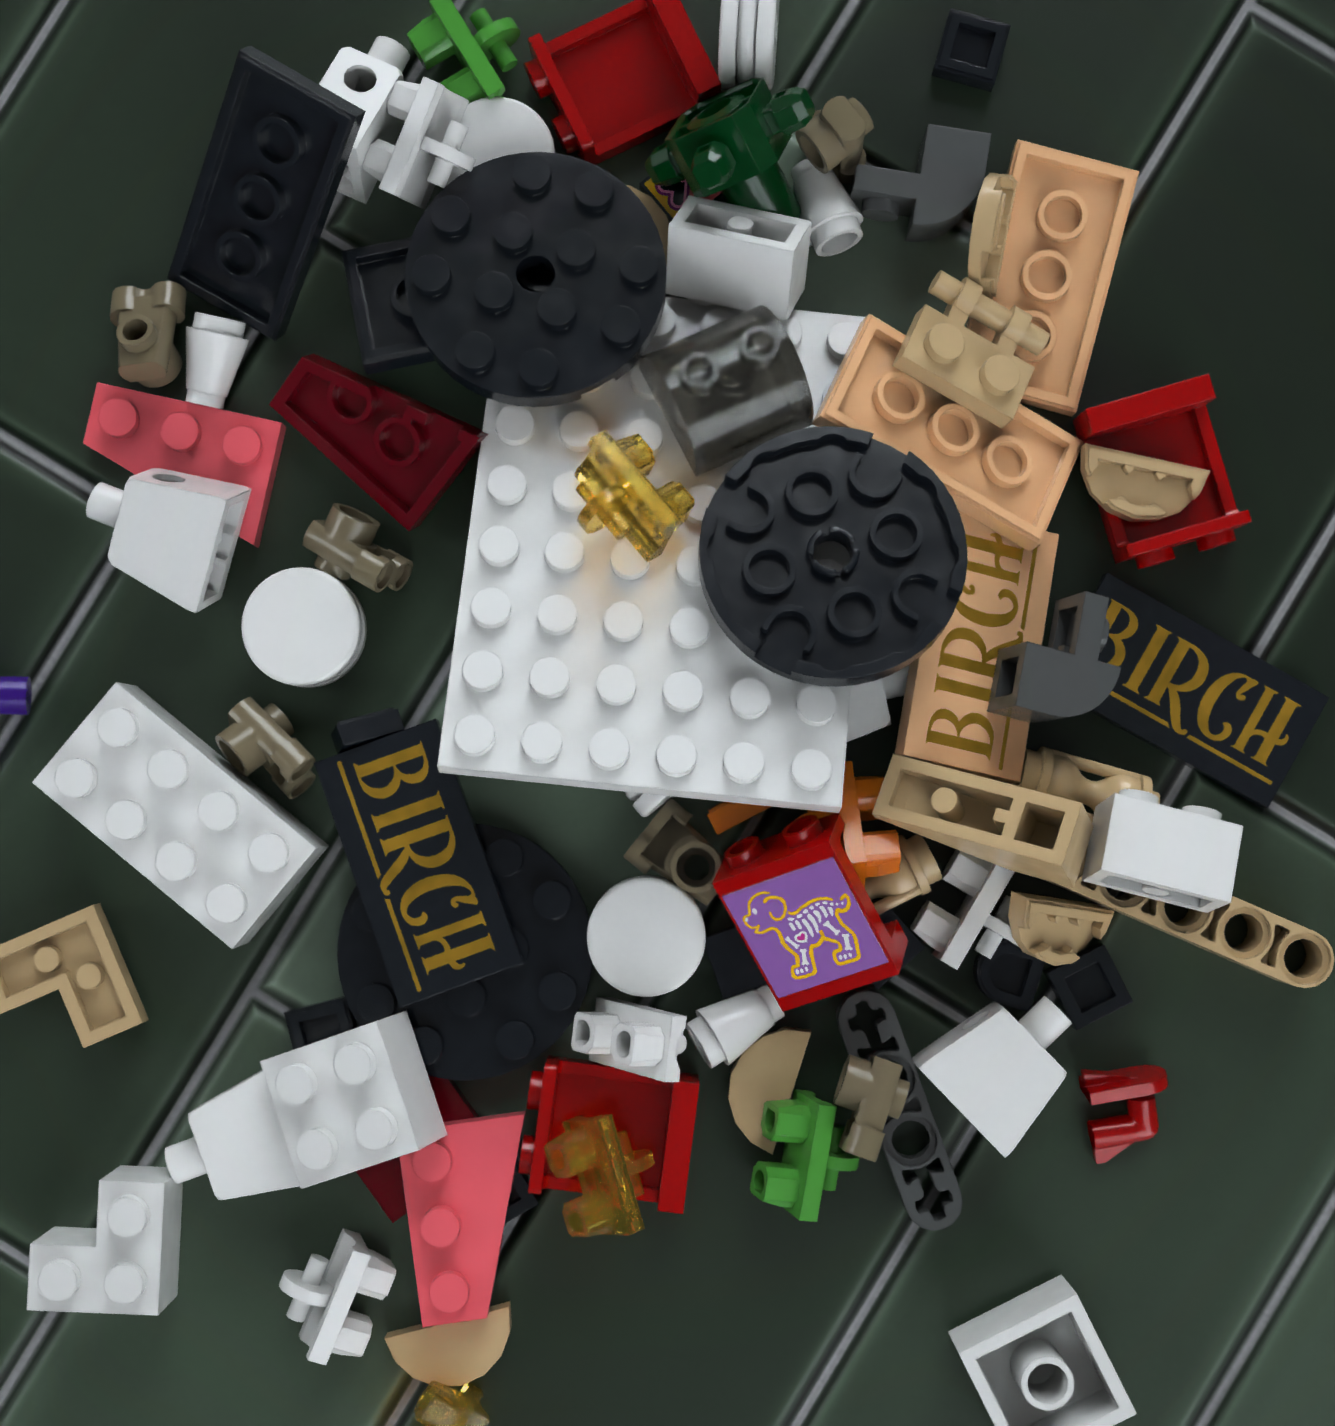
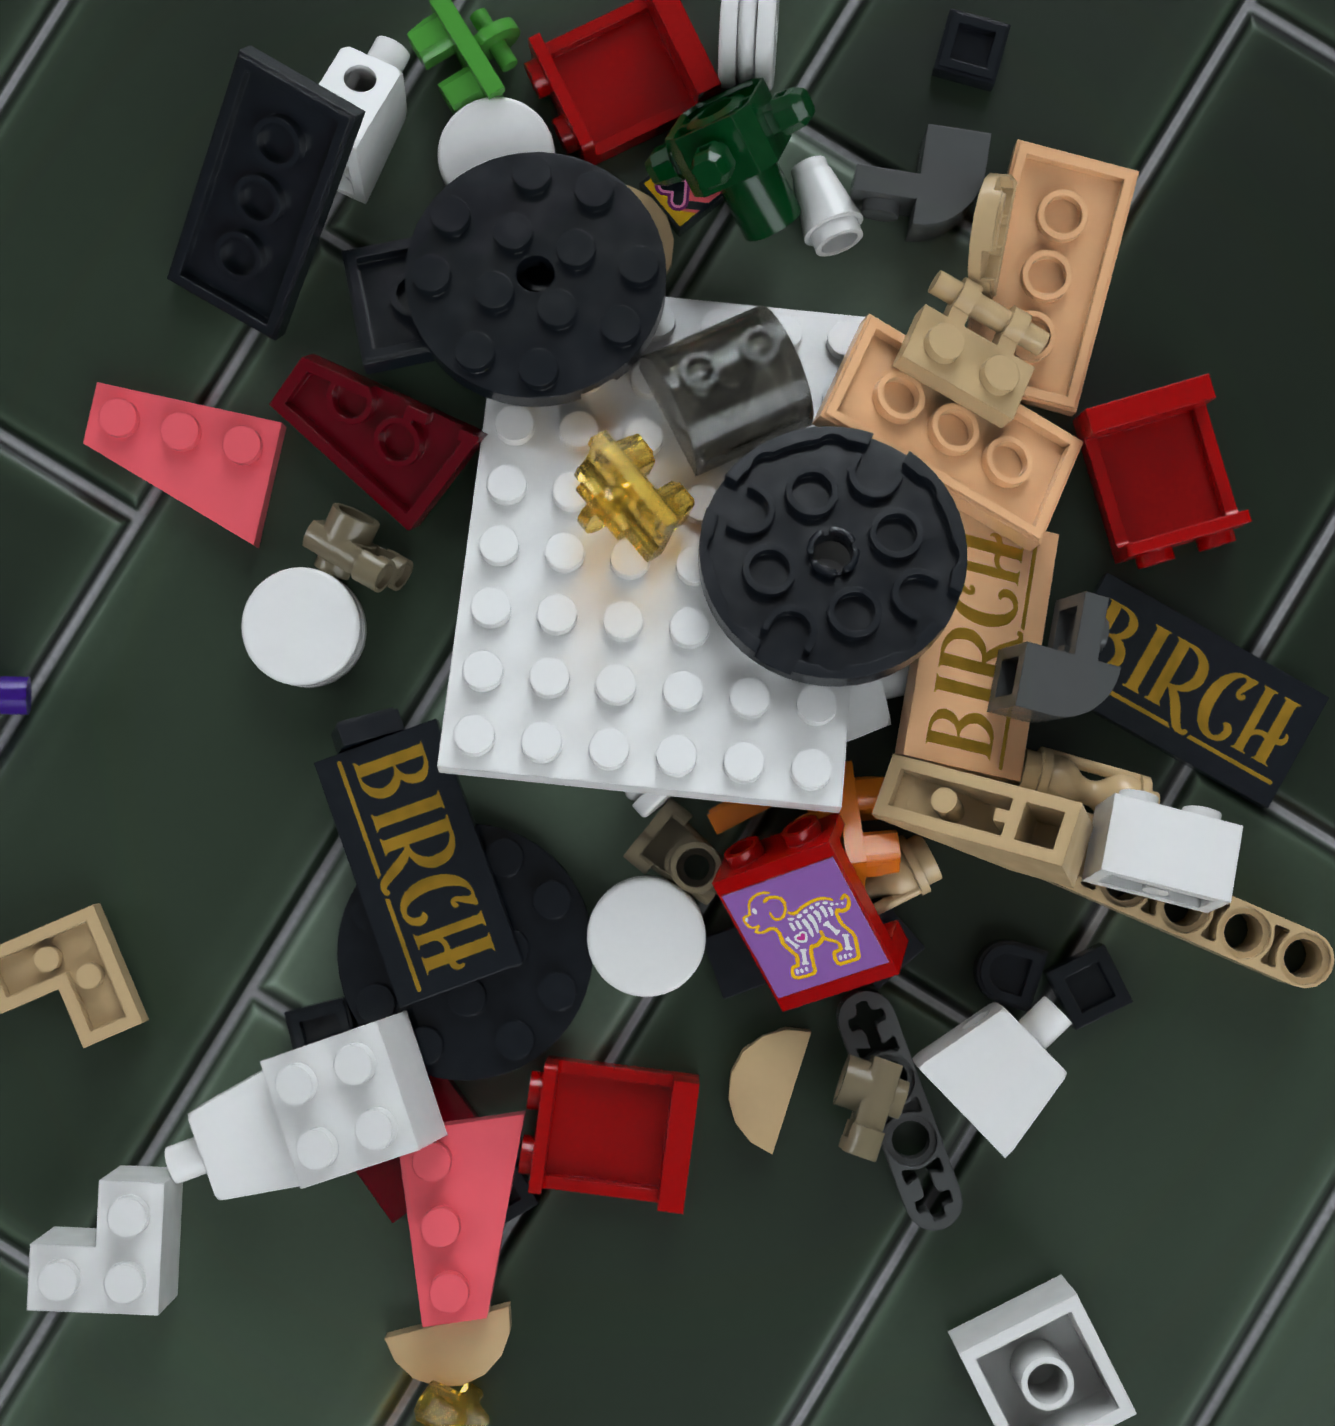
white brick [32,682,329,949] -> none
white torso [86,468,251,613] -> none
dark tan plate [110,281,187,388] -> none
white cone [185,312,249,409] -> none
dark tan plate [215,697,316,799] -> none
white hips [279,1228,396,1366] -> none
white hips [362,76,476,209] -> none
clear yellow hips [544,1114,655,1237] -> none
white hips [571,997,687,1082] -> none
white brick [666,195,812,320] -> none
white cone [686,984,785,1069] -> none
bright green hips [750,1089,860,1222] -> none
dark tan plate [795,96,874,184] -> none
white hips [910,849,1019,970] -> none
tan tile [1008,891,1115,966] -> none
red piece [1078,1065,1168,1164] -> none
tan tile [1080,443,1210,522] -> none

